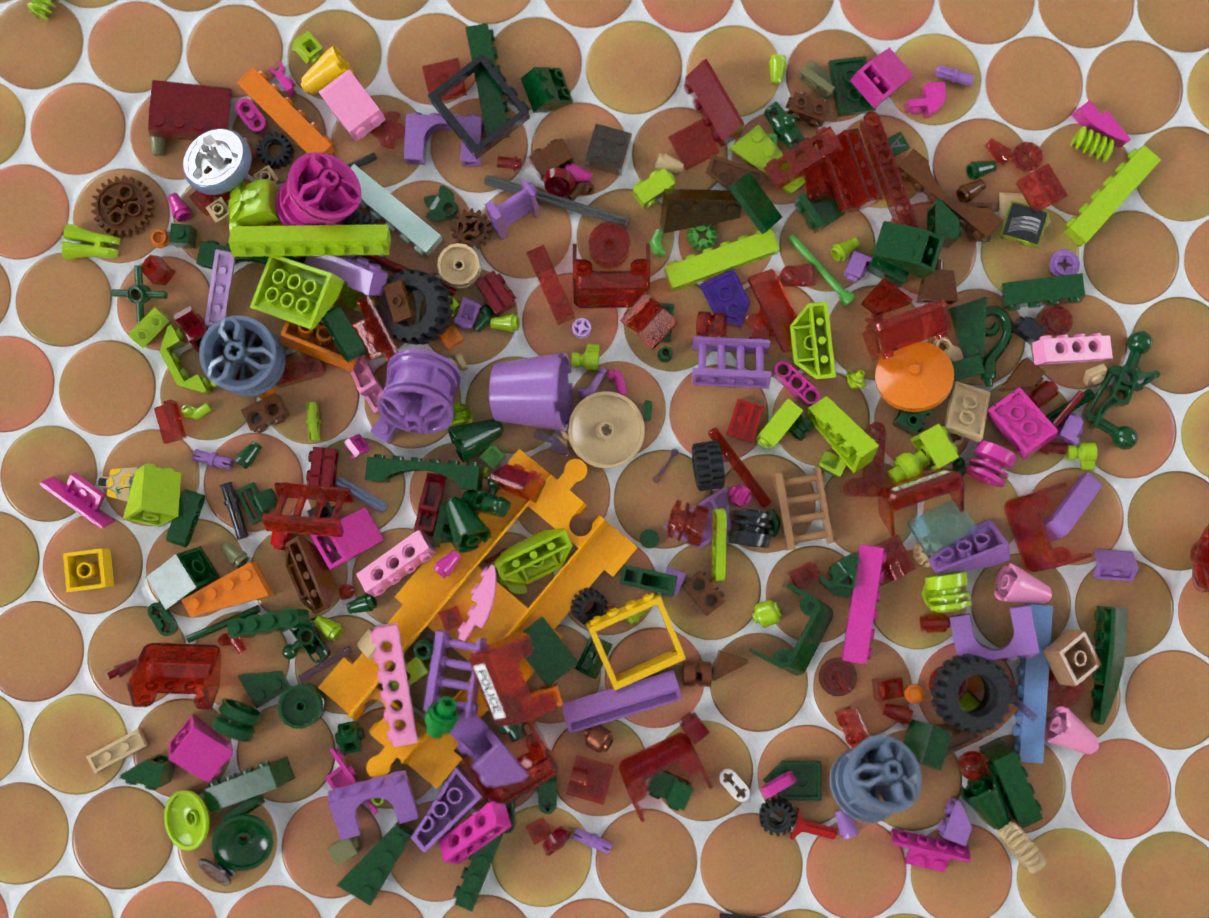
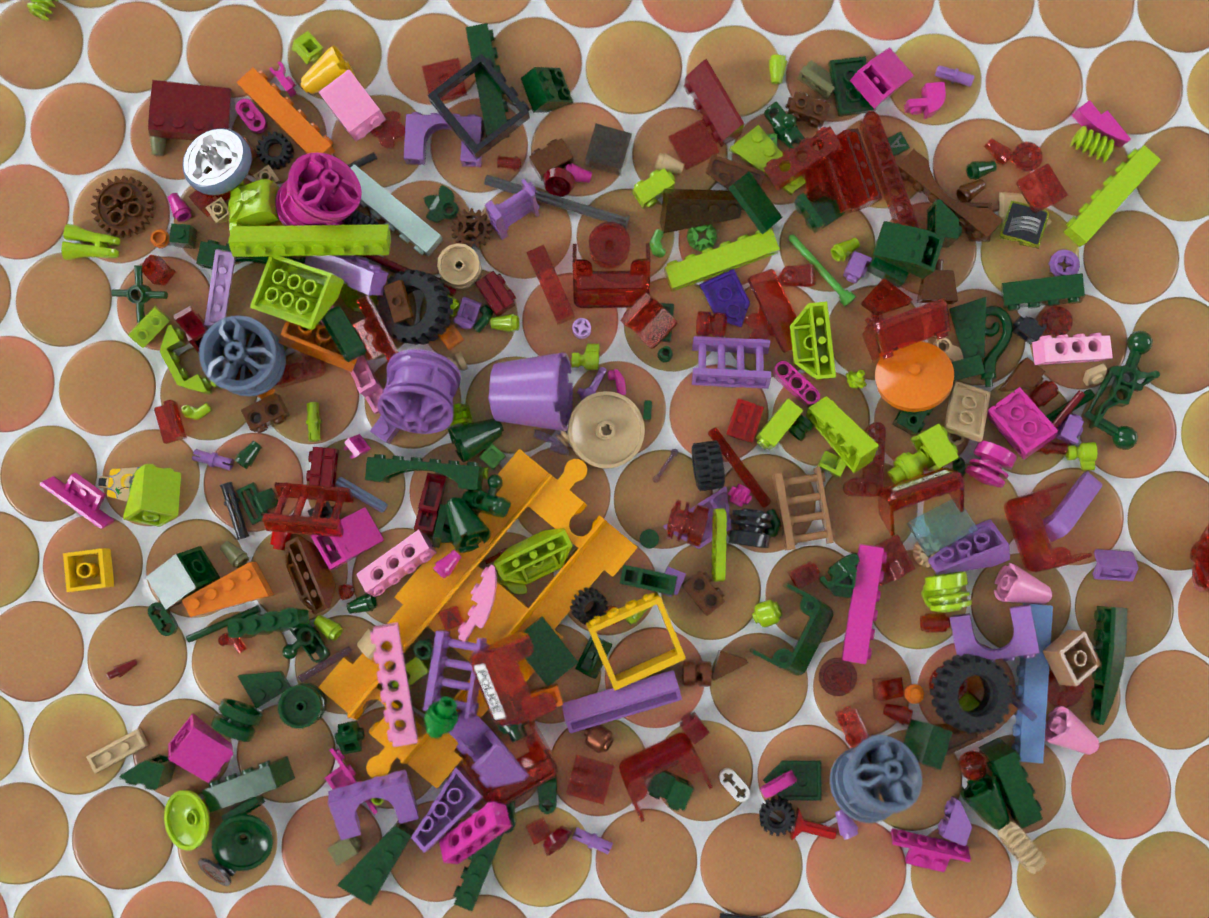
clear red windscreen [127,643,221,710] -> none
dark green beam [166,489,205,548] -> none
clear red slope [489,463,546,503] -> none
reddish brown arm [567,182,595,201] -> none

